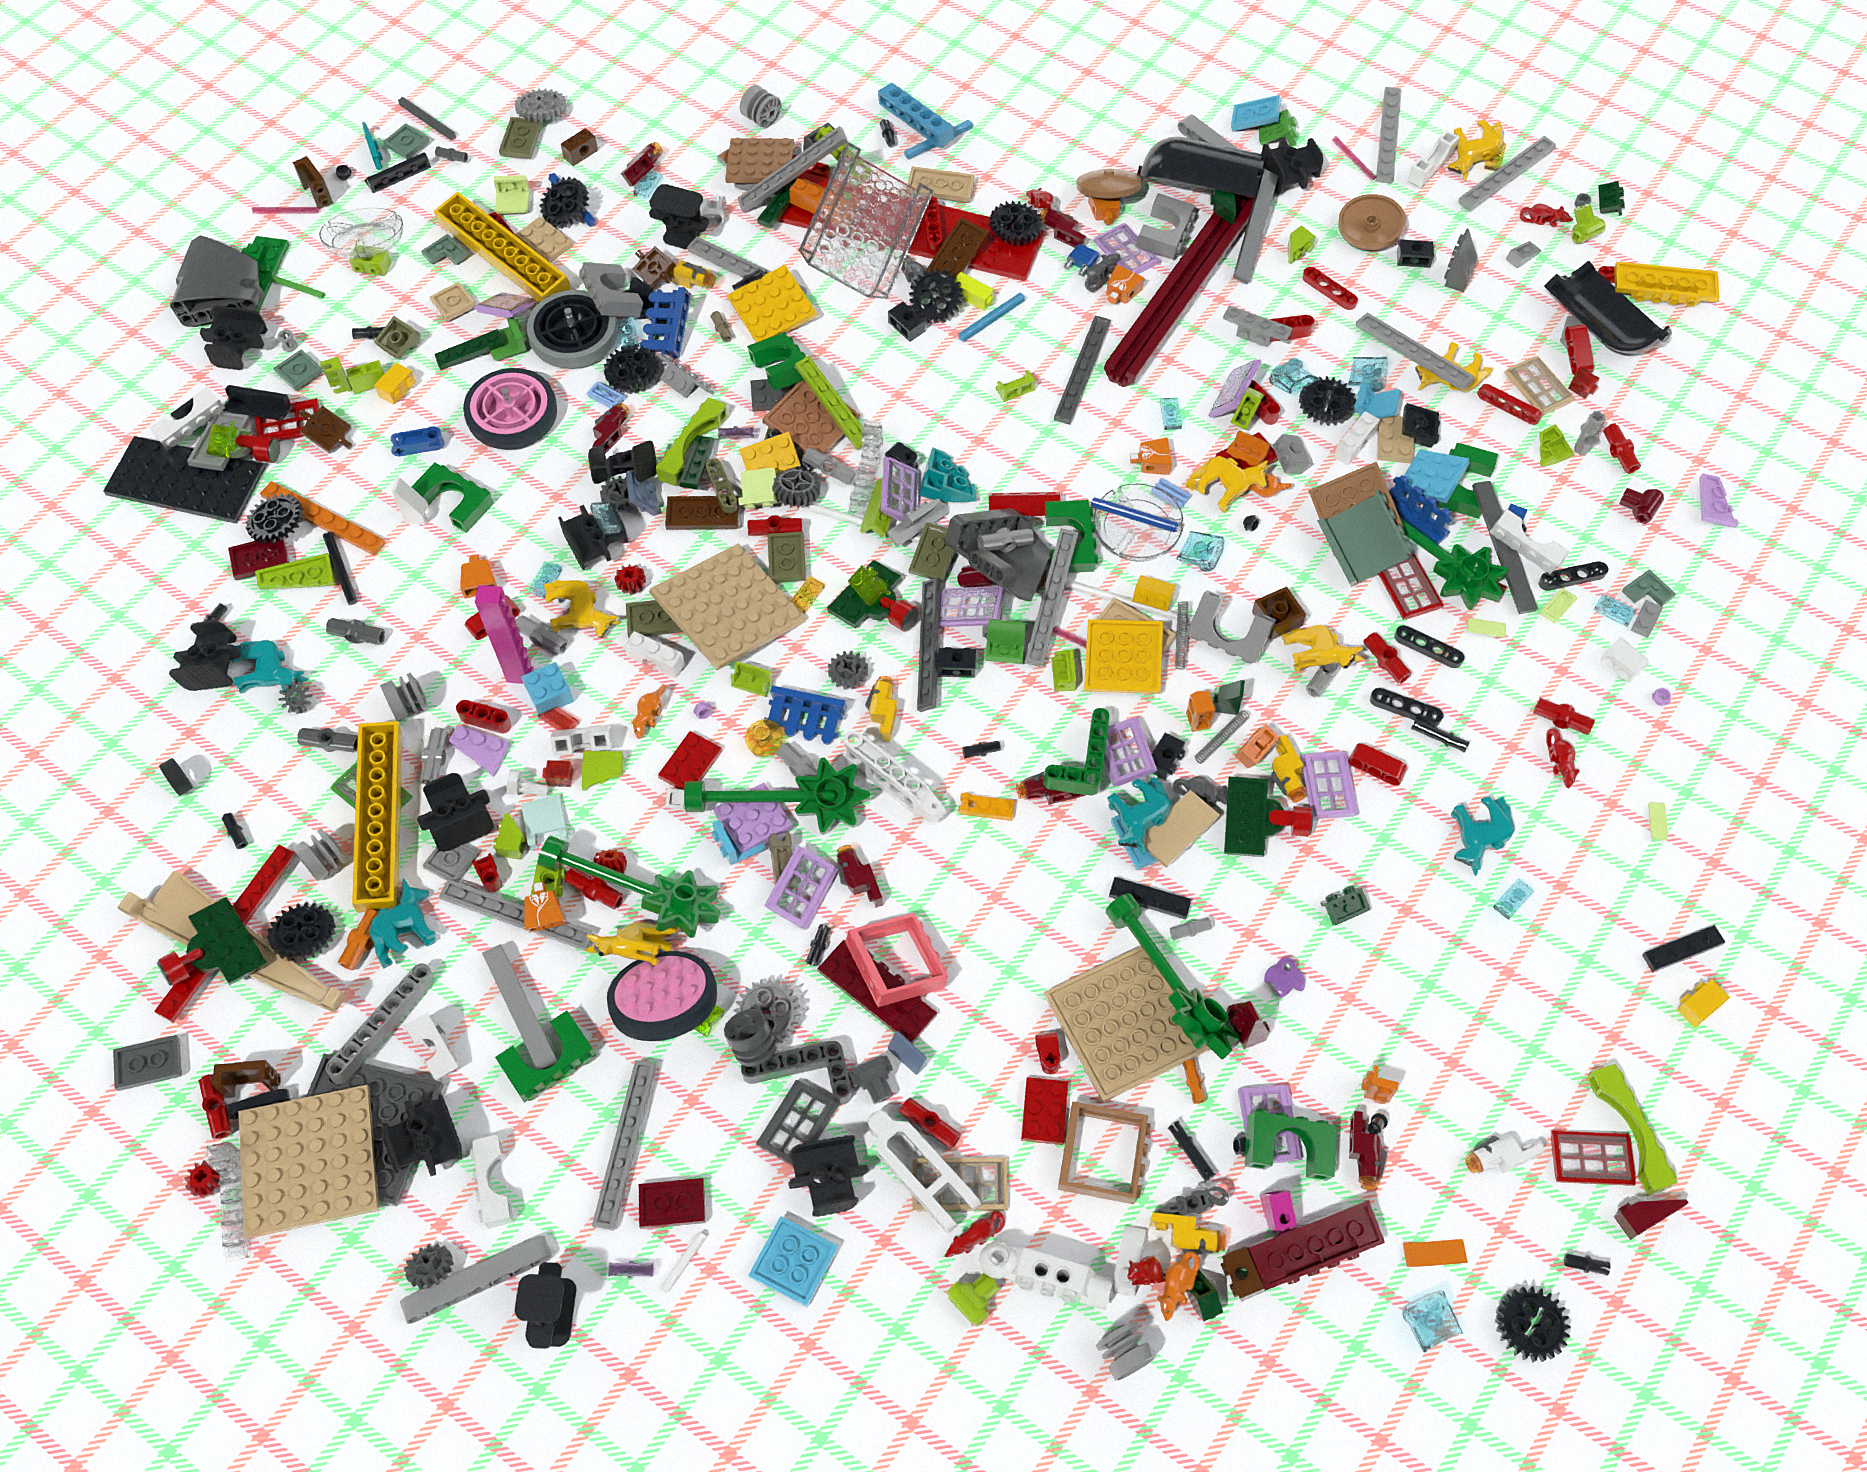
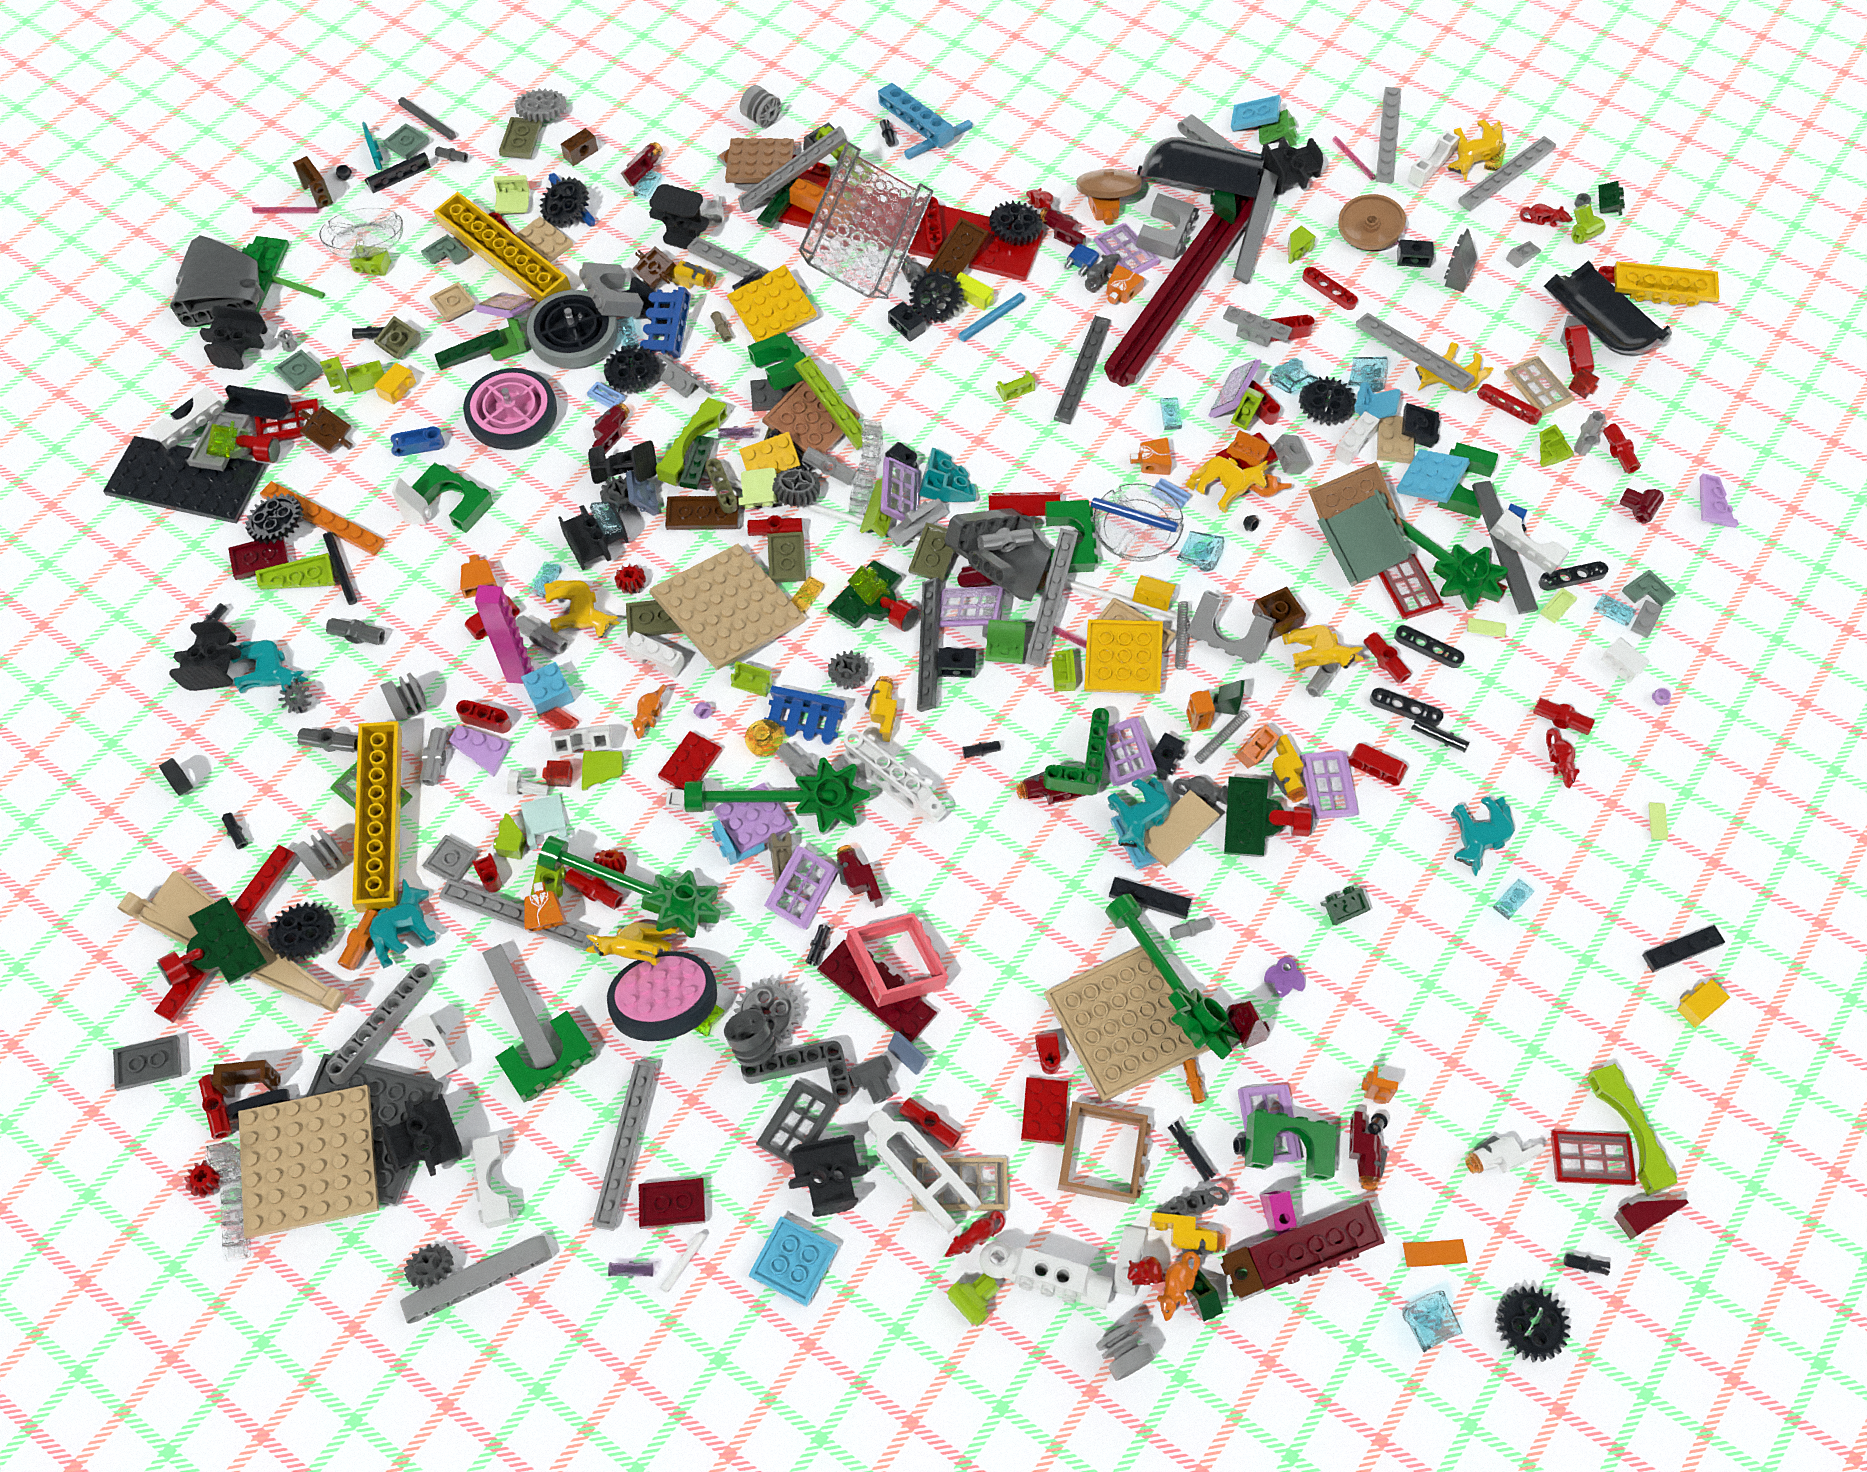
black piece [417,773,494,852] -> none
black piece [514,1262,577,1349] -> none
tan plate [906,166,975,203] -> none
light orange plate [958,792,1015,821] -> none
blue fence [1389,475,1452,545] -> none

